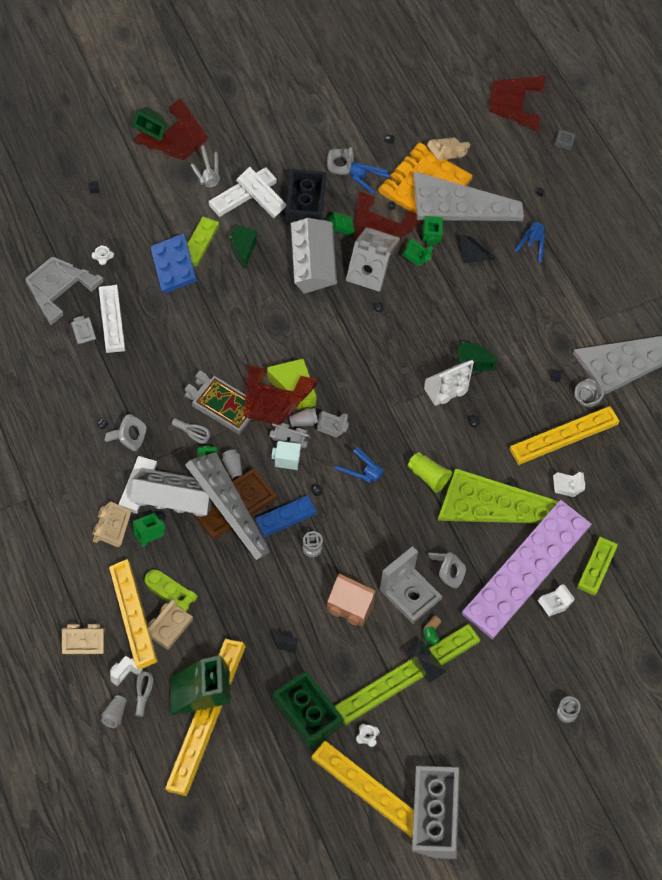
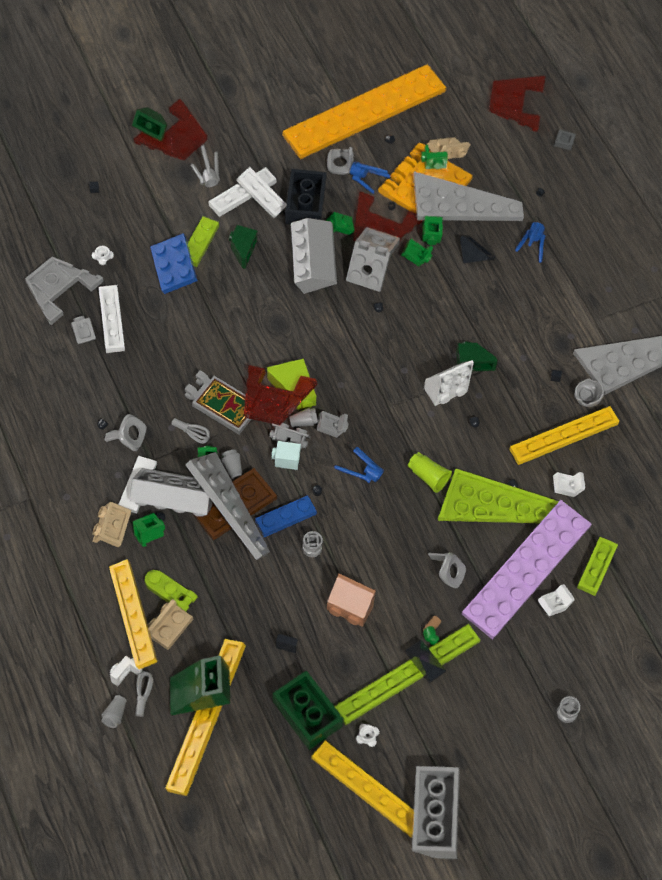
tan bracket [62,624,105,654] -> none
light grey bracket [380,546,442,624] -> none
none -> light orange plate [283,64,446,159]
none -> green bracket [421,145,448,169]

